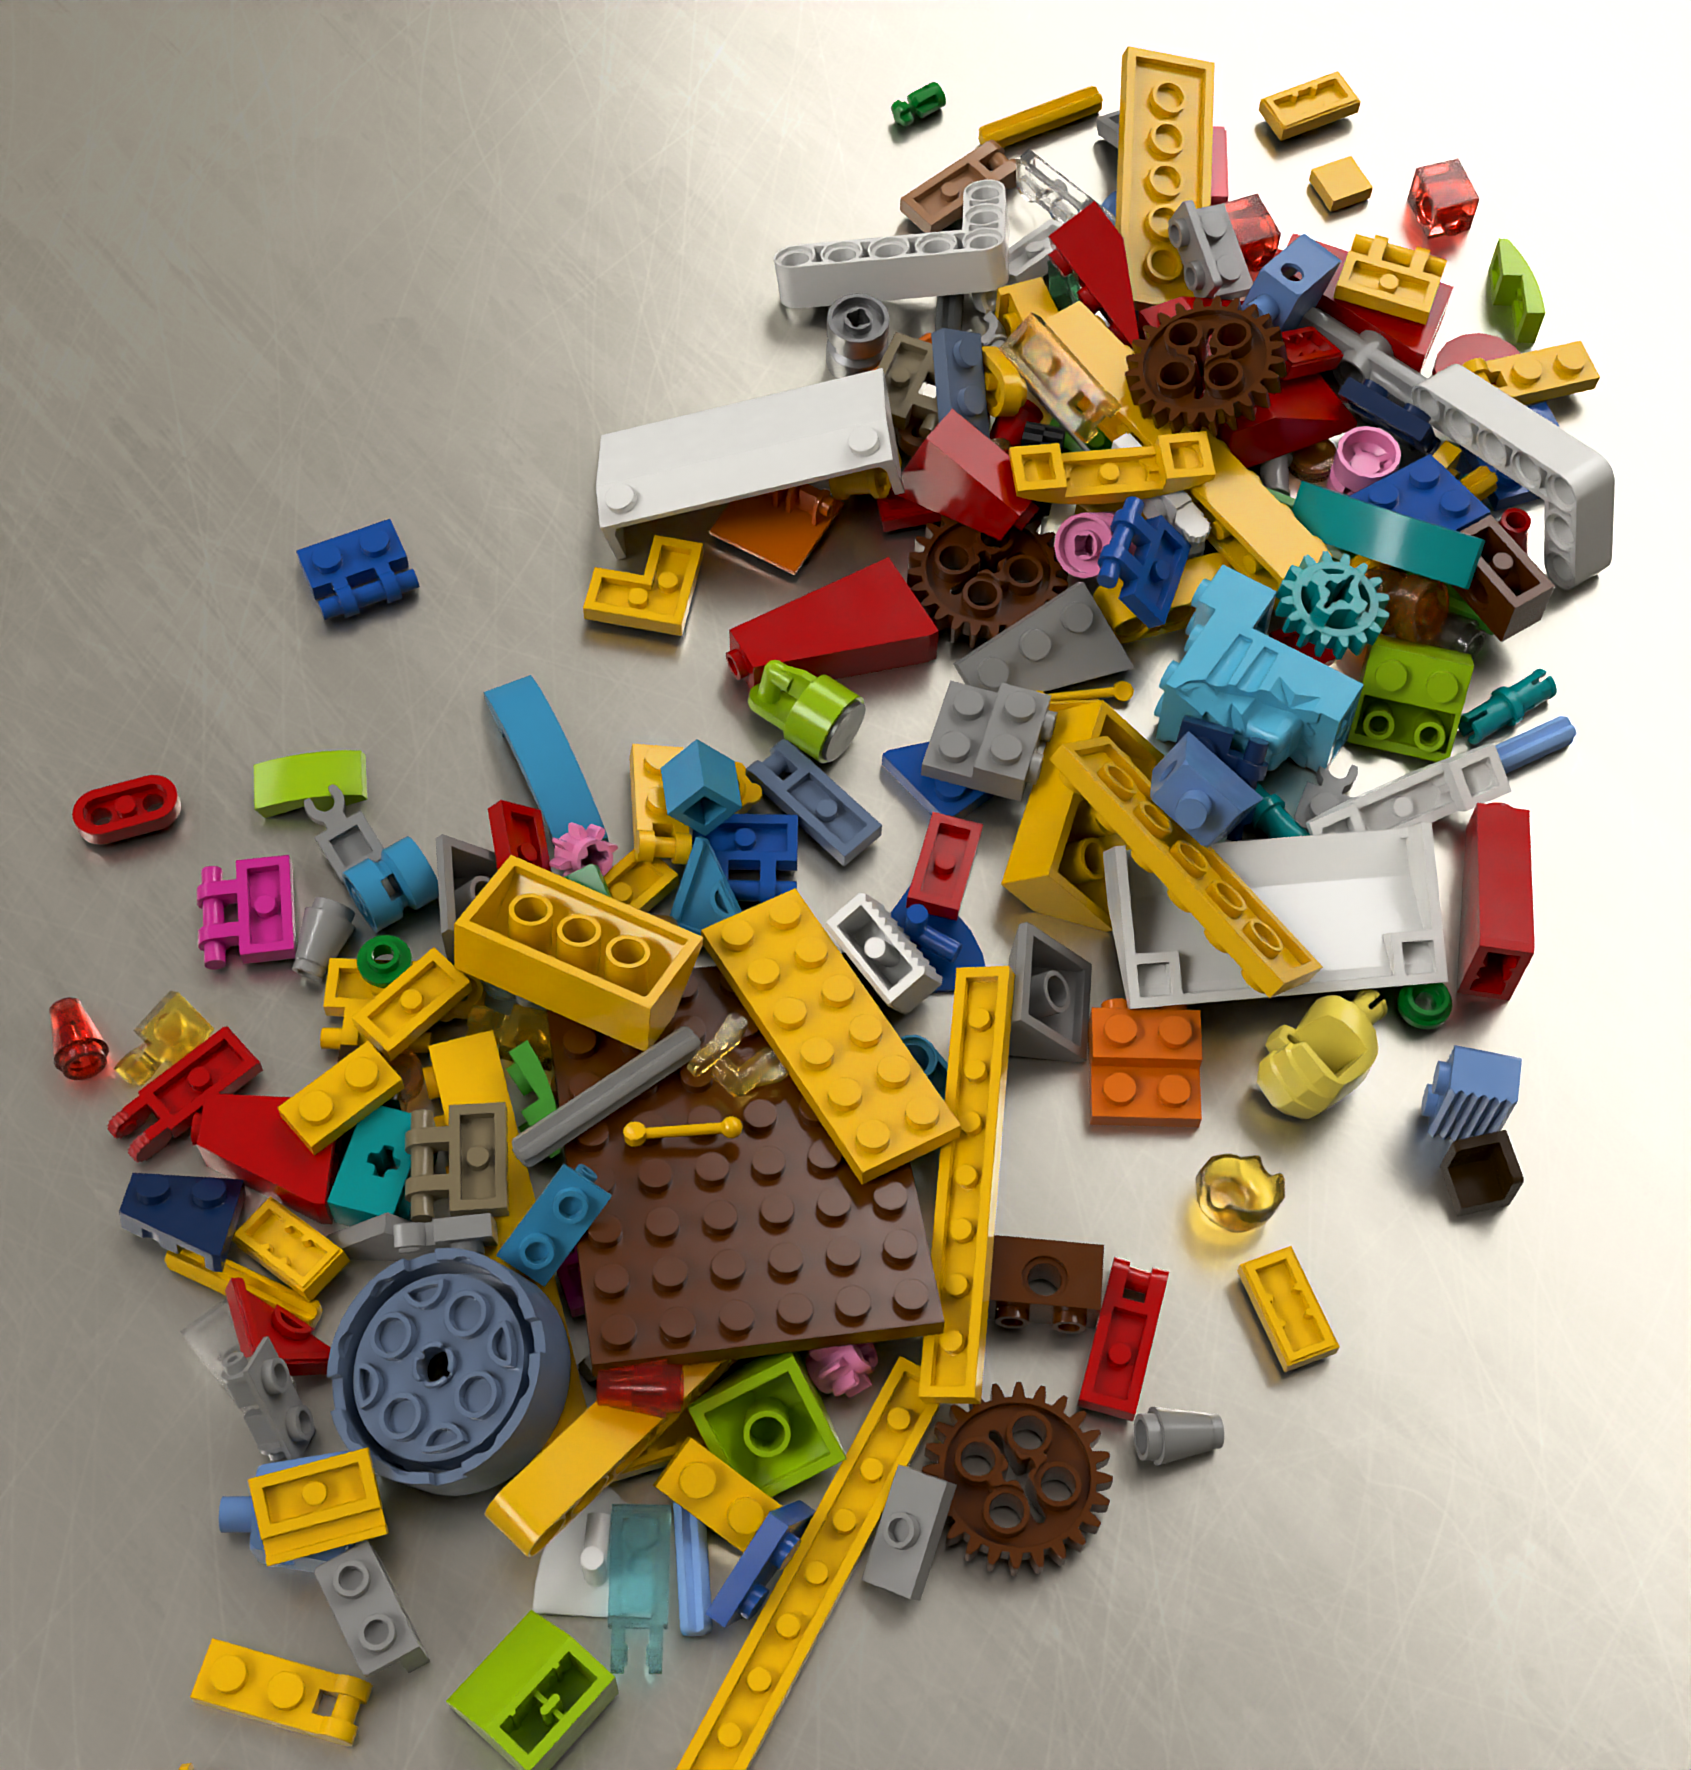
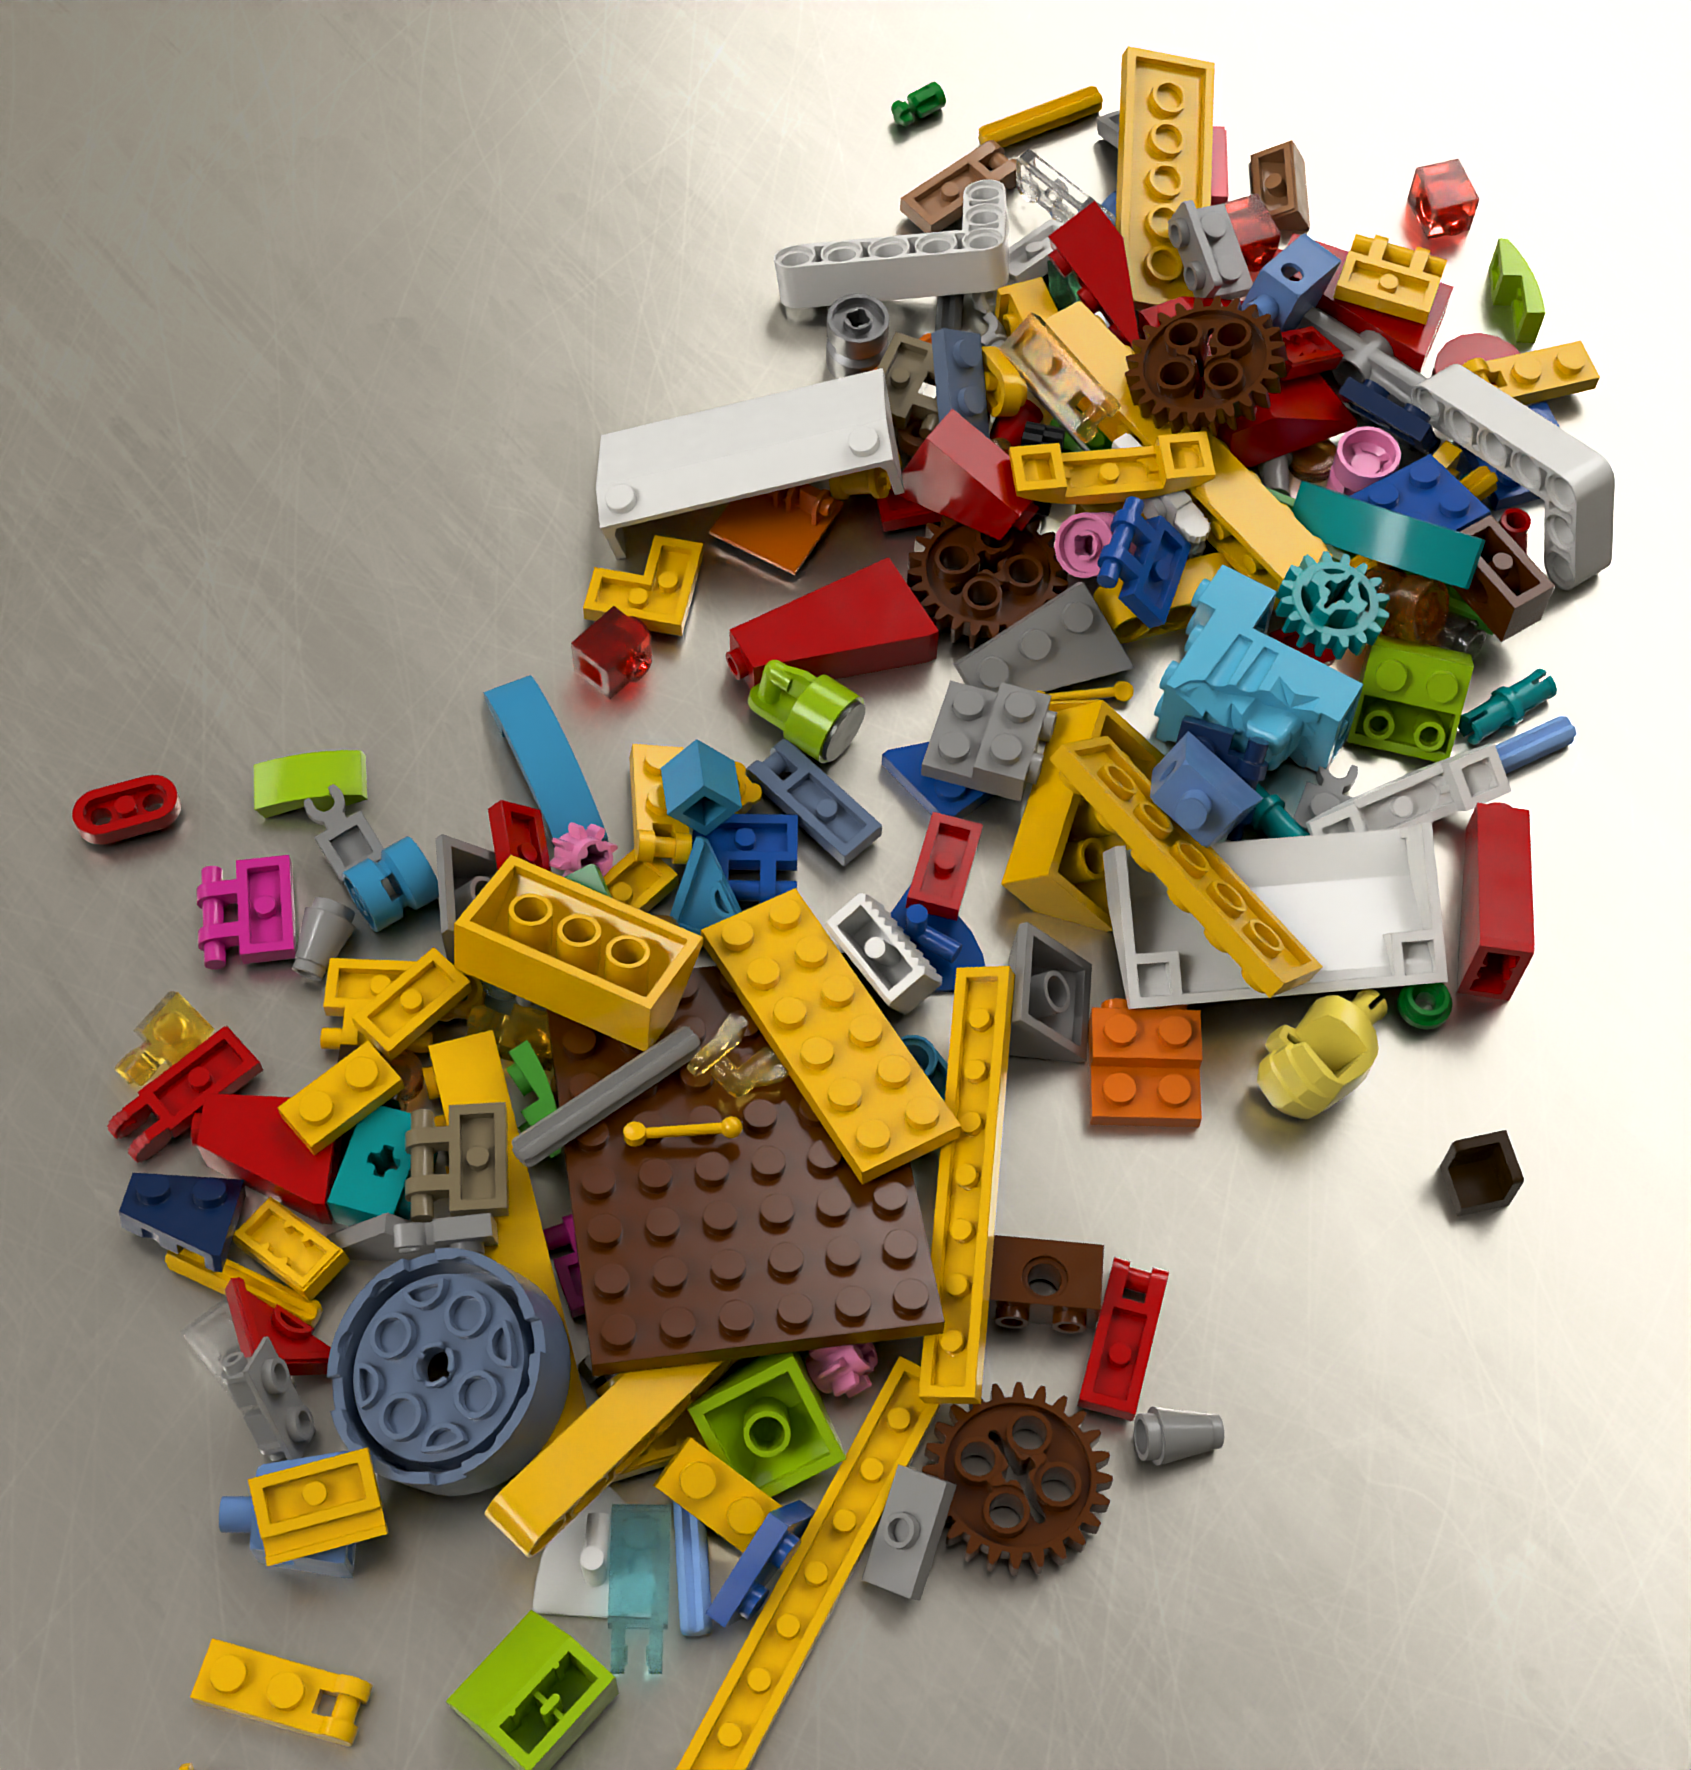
clear red cone [49,997,109,1080] -> none
blue plate [296,519,420,620] -> none
light grey bracket [314,1540,430,1677] -> none
green plate [357,935,412,988] -> none
dark azure hinge [496,1164,612,1287] -> none
clear red cone [597,1358,684,1419] -> none
clear yellow hair [1195,1153,1285,1233] -> none
yellow plate [1237,1246,1340,1372] -> none
yellow plate [1258,71,1361,141] -> none
yellow tile [1309,156,1373,212] -> none
medium blue brick [1421,1045,1522,1141] -> none
none -> clear red brick [571,606,652,699]
none -> medium nougat slope [1250,140,1310,230]

